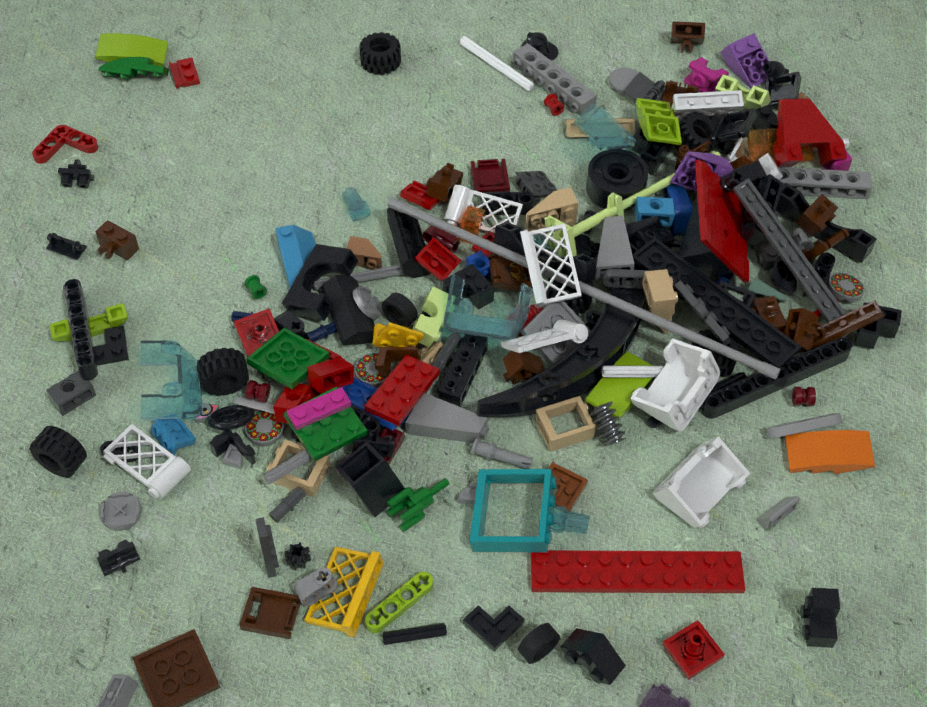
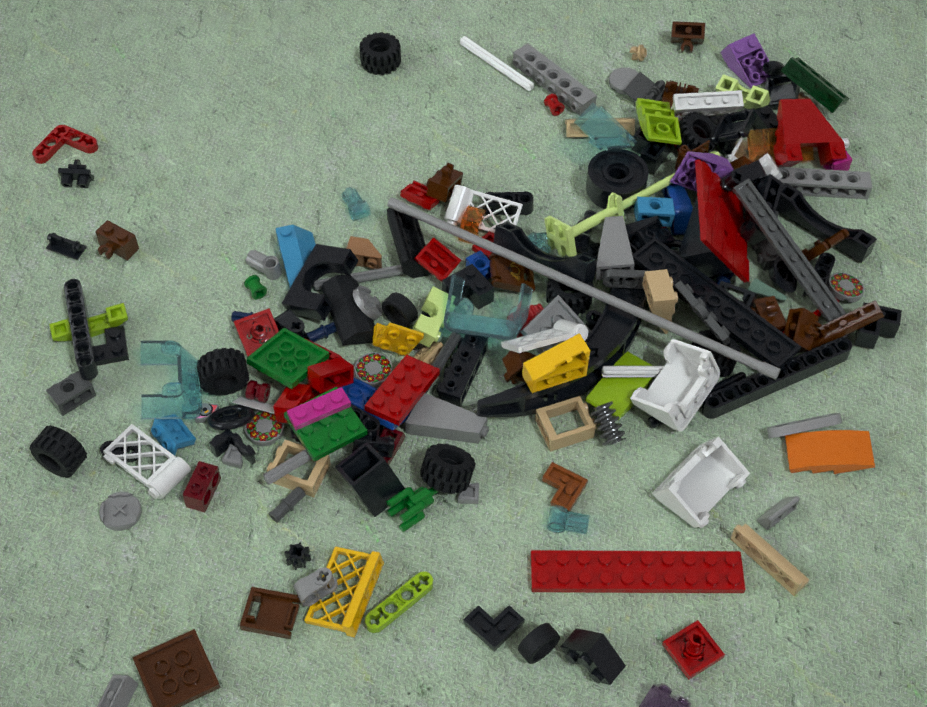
lime slope [95,33,168,66] -> none
black hips [97,540,140,576] -> none
green slope [98,57,169,80] -> none
red plate [169,57,200,89] -> none
dark grey hinge [255,517,279,578] -> none
reddish brown bracket [375,346,421,377] -> none
black axle [382,623,447,645] -> none
dark red piece [423,225,460,253] -> none
teal window [469,469,557,552] -> none
dark red container [470,159,510,193] -> none
light grey pin [471,438,533,469] -> none
dark grey hinge [515,171,557,204] -> none
white fence [520,224,582,308] -> none
black piece [522,32,559,61] -> none
tan slope [525,187,578,237] -> none
dark pink piece [684,57,729,93] -> none
light grey bush [791,228,813,251] -> none
dark red wheel [792,386,816,406] -> none
reddish brown brick [795,194,838,237] -> none
black brick [800,588,840,648] -> none
none -> dark red brick [183,461,221,513]
none -> light grey piece [245,250,282,280]
none -> black tyre [420,443,475,494]
none -> yellow wedge [522,333,590,393]
none -> tan plate [630,45,647,61]
none -> tan fence [730,524,809,596]
none -> dark green fence [781,57,850,113]

